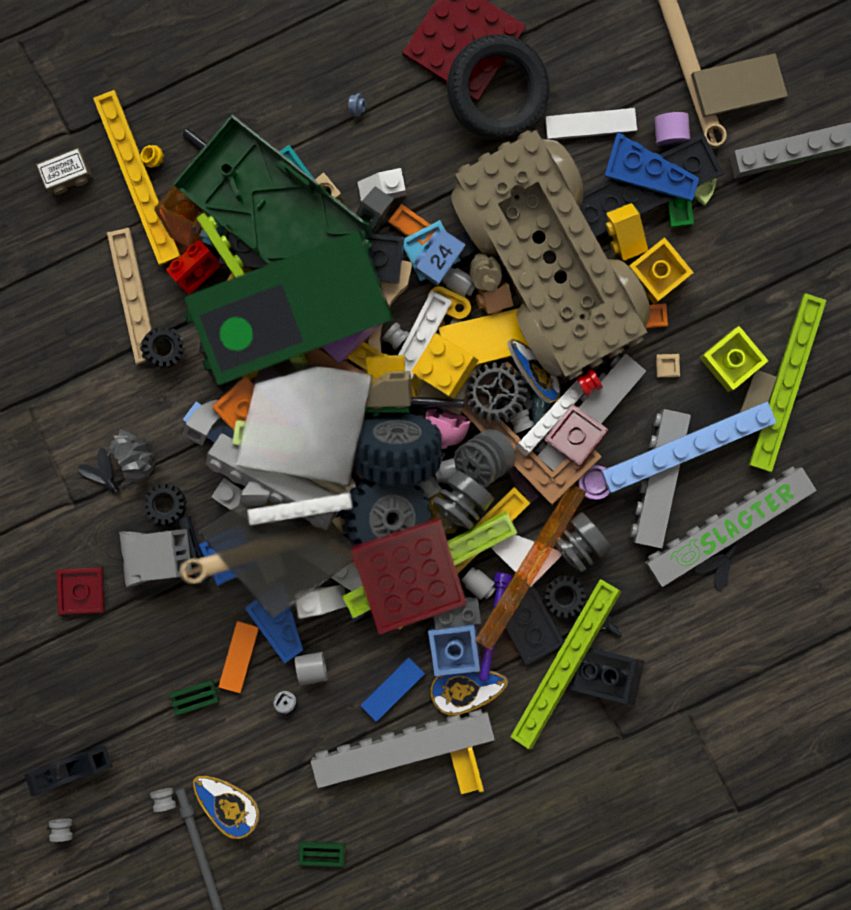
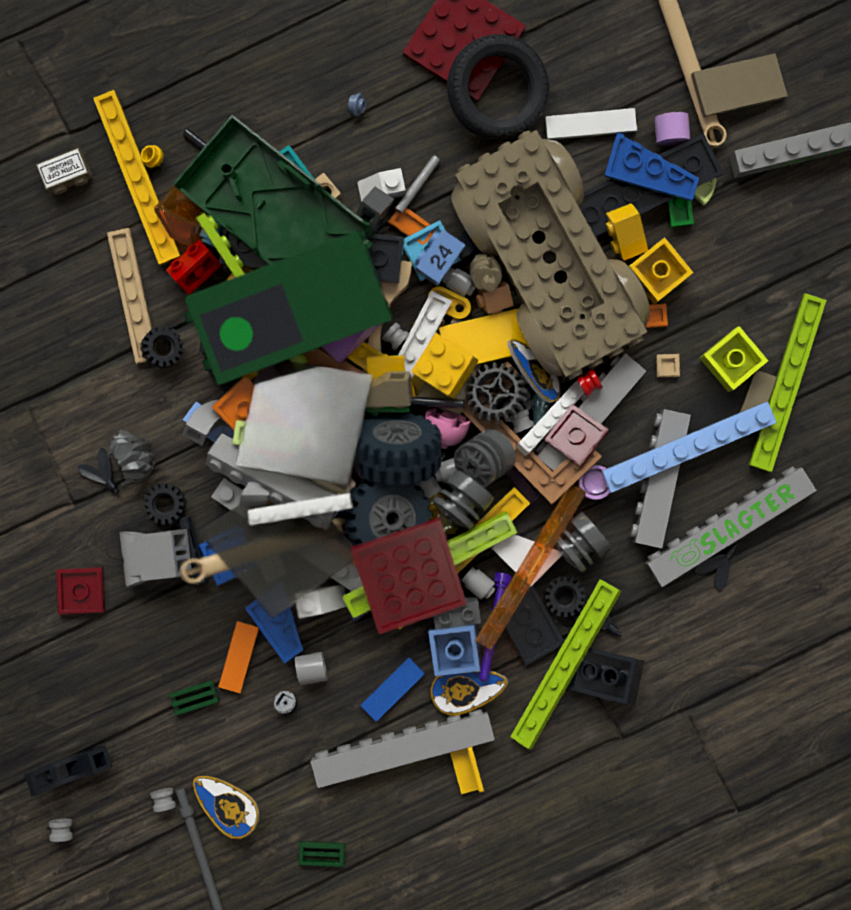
none -> light grey bar [395,155,440,214]

